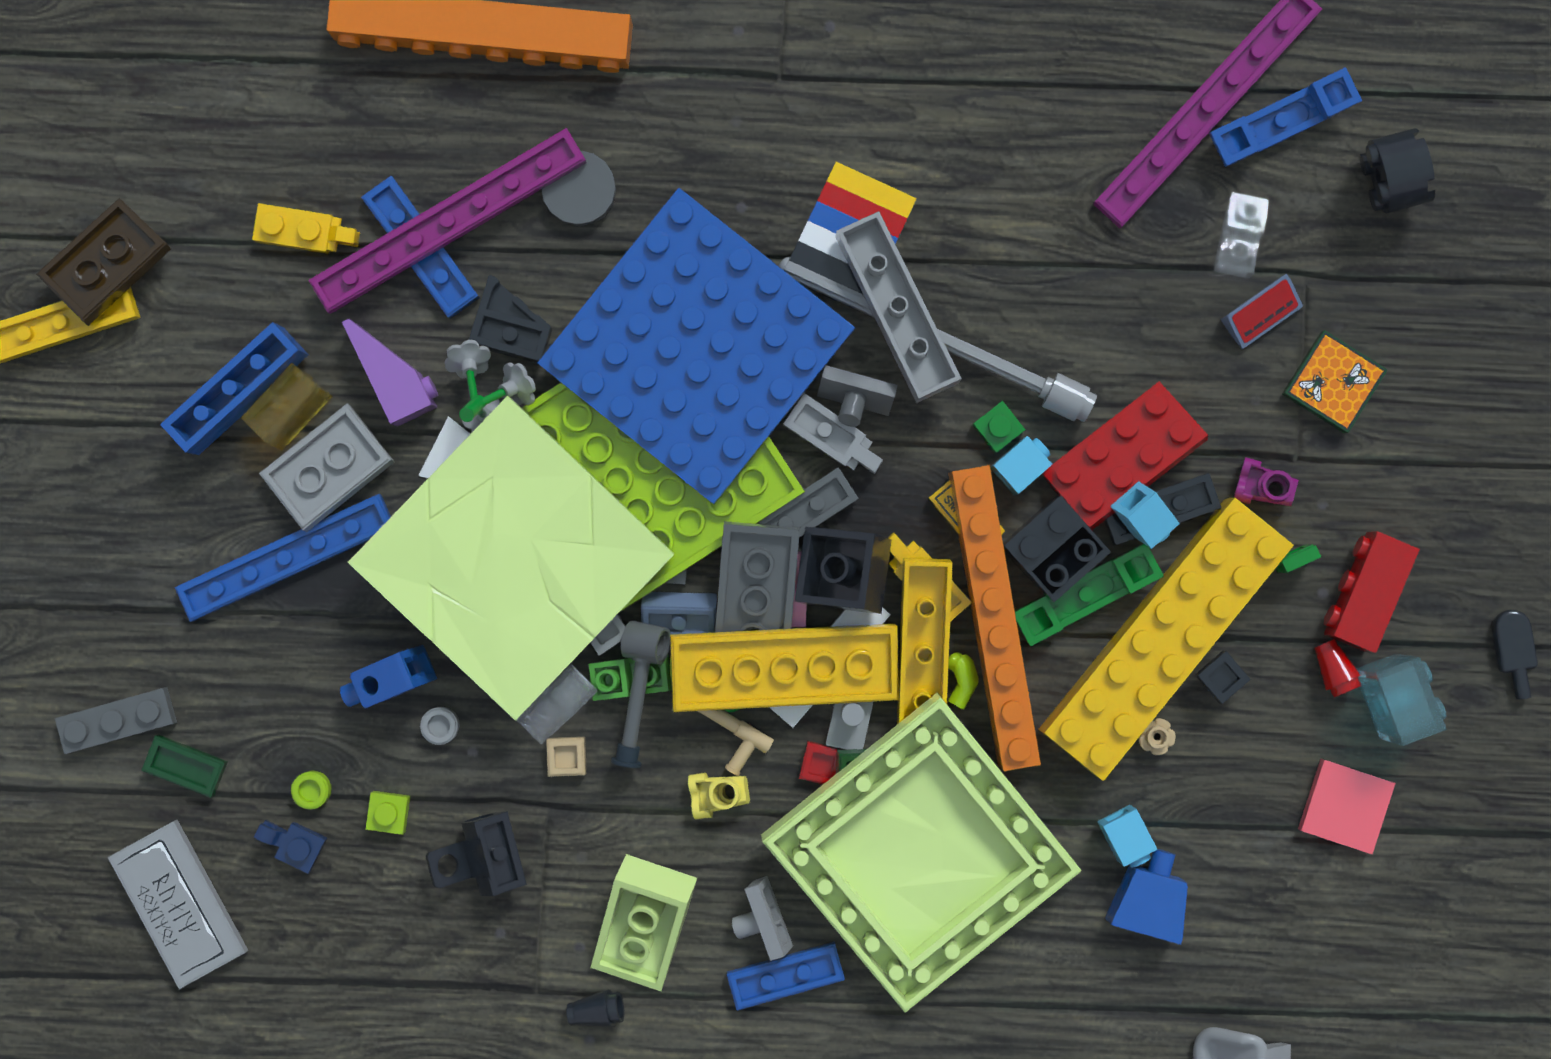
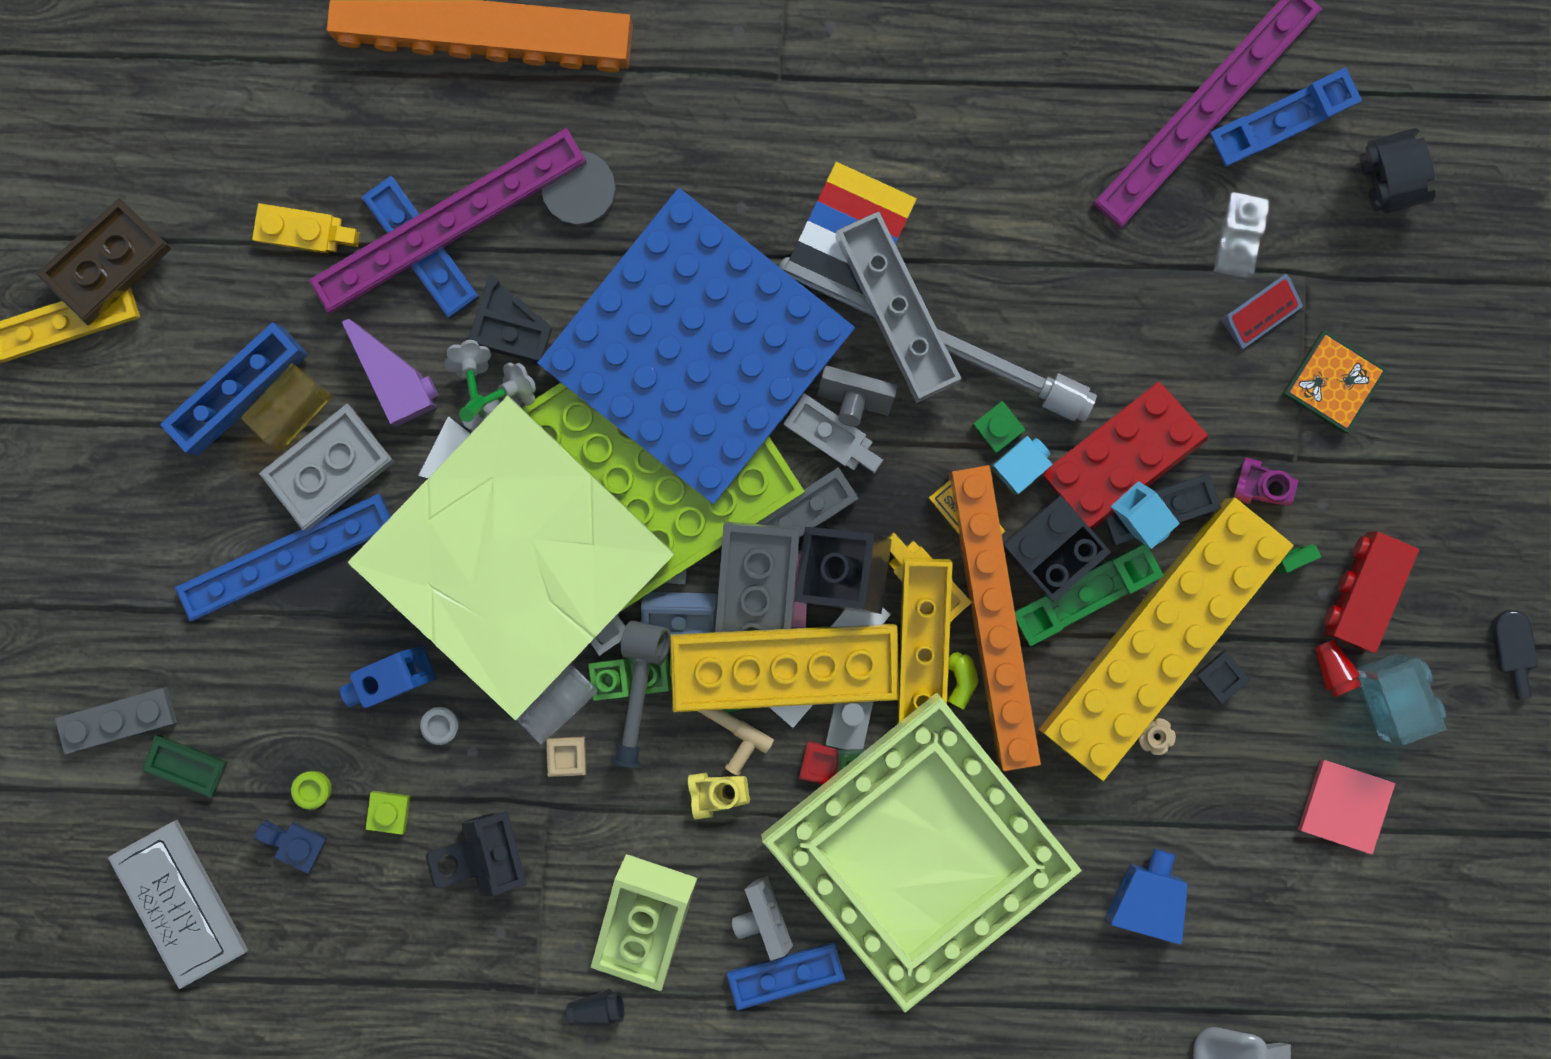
medium azure brick [1097,805,1158,868] -> none

